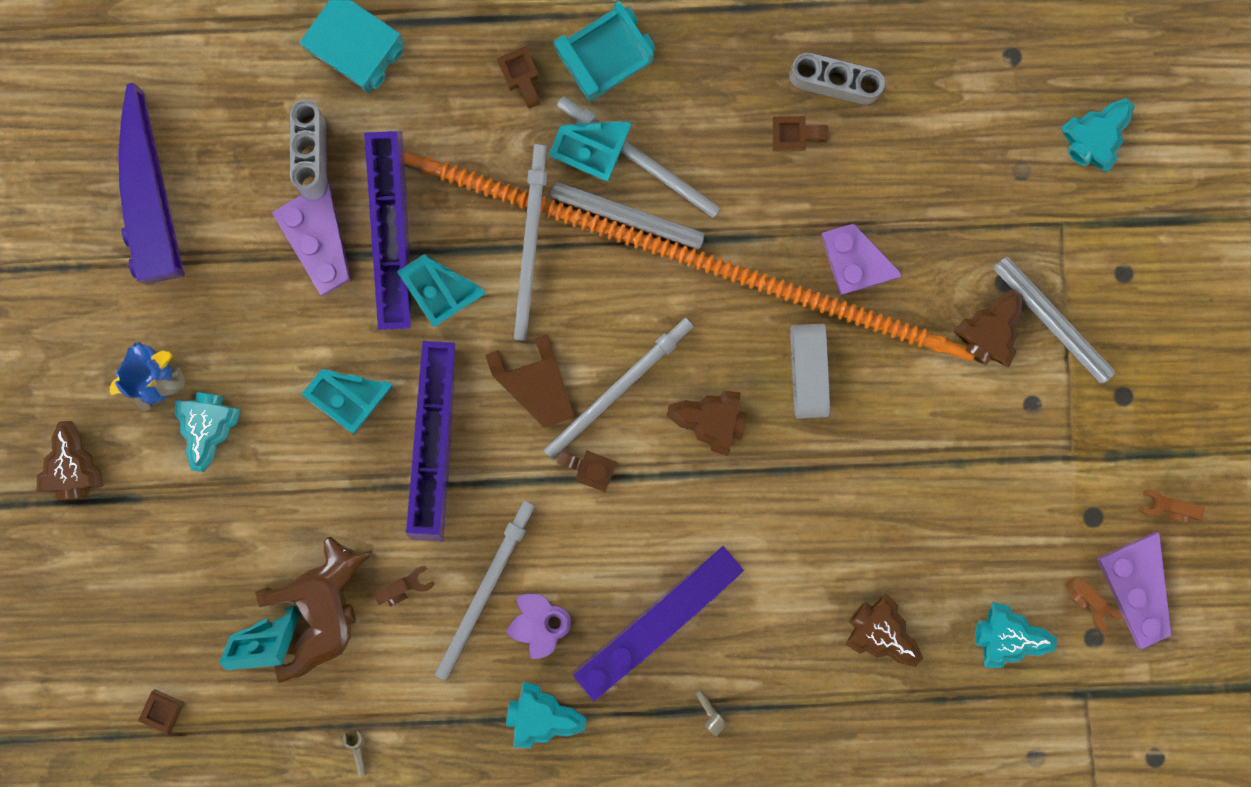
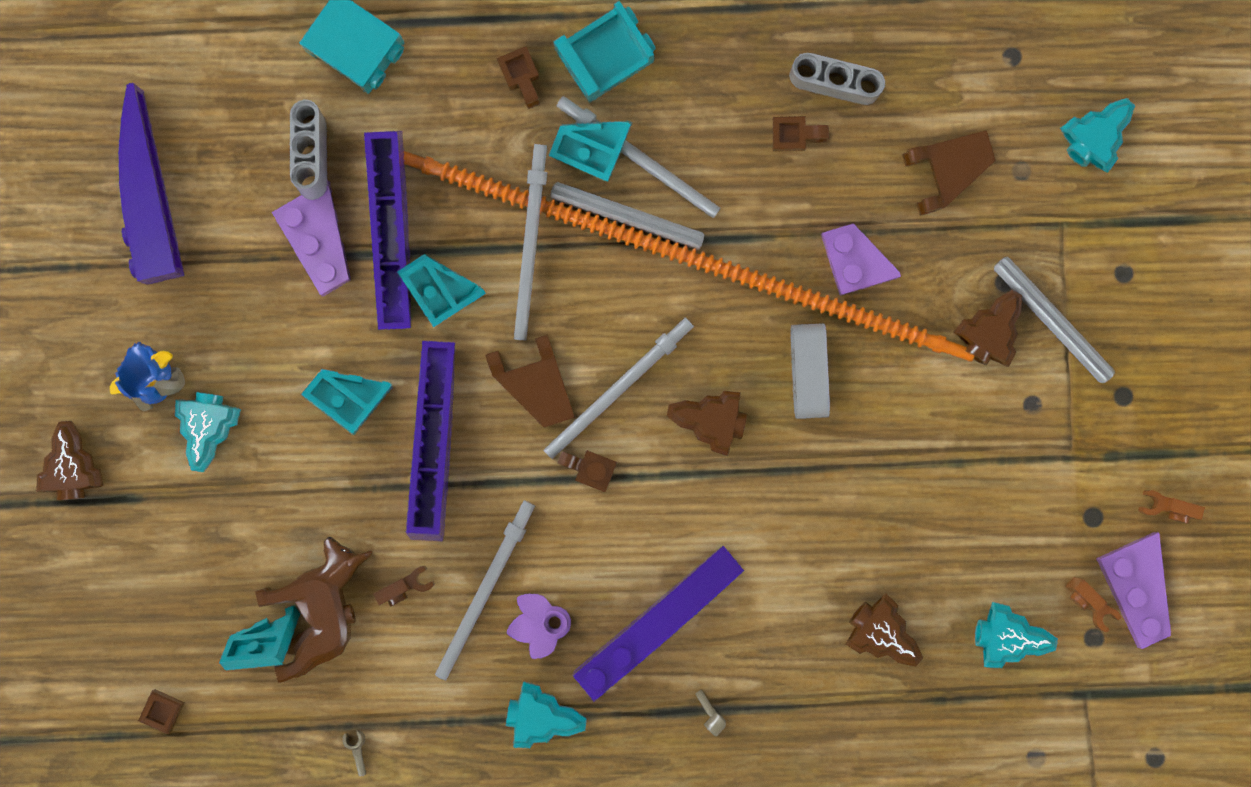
none -> reddish brown flag [902,130,996,216]

